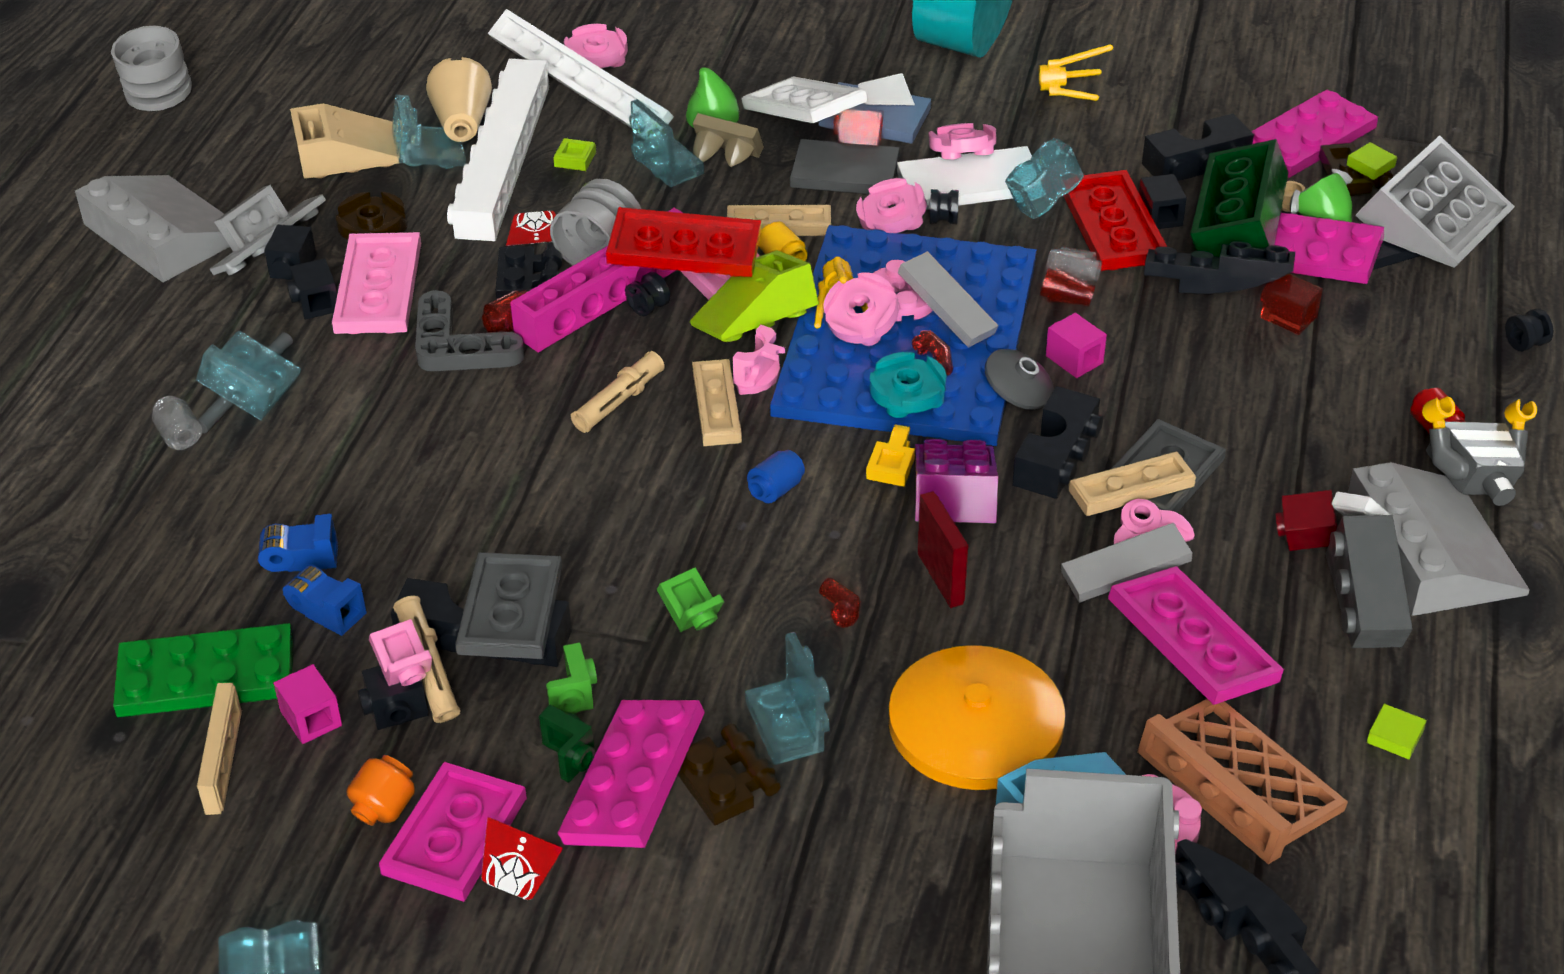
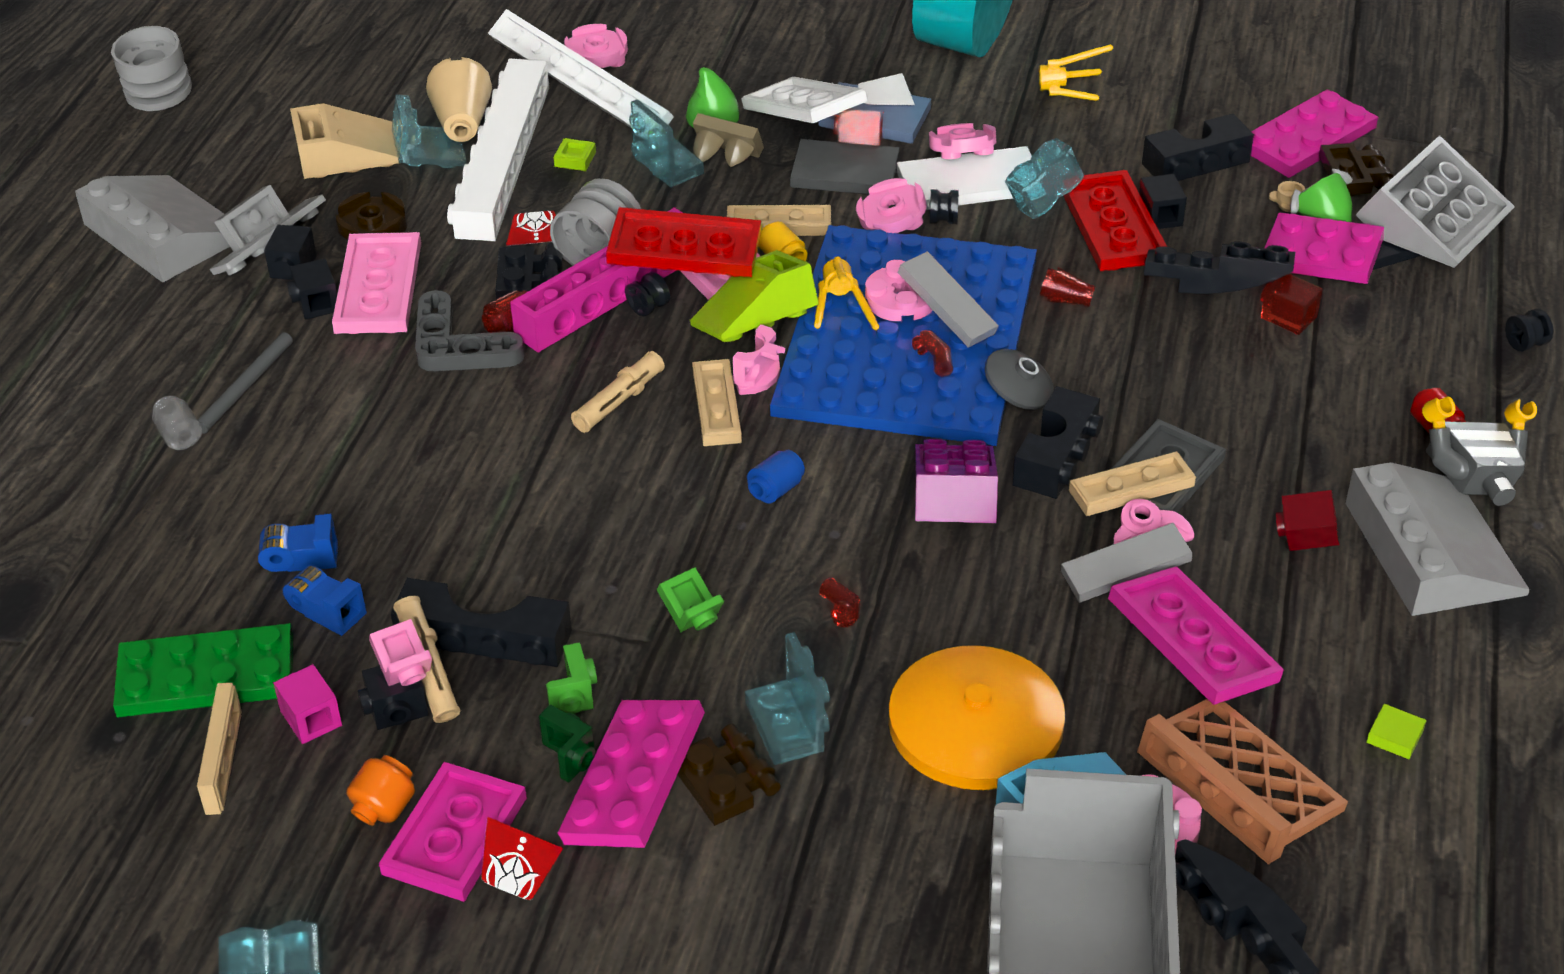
clear light blue bracket [196,331,301,420] -> none
dark grey tile [455,552,562,659] -> none
bright pink plate [824,273,900,346] -> none
yellow plate [866,424,915,487] -> none
teal plate [869,352,947,418] -> none
dark red tile [918,491,968,608] -> none
clear brick [1046,246,1102,287] -> none
dark pink brick [1046,313,1107,378] -> none
dark green brick [1191,139,1288,257] -> none
dark grey wedge [1325,515,1413,648] -> none
white tile [1332,492,1390,516] -> none
lime tile [1347,142,1397,180] -> none

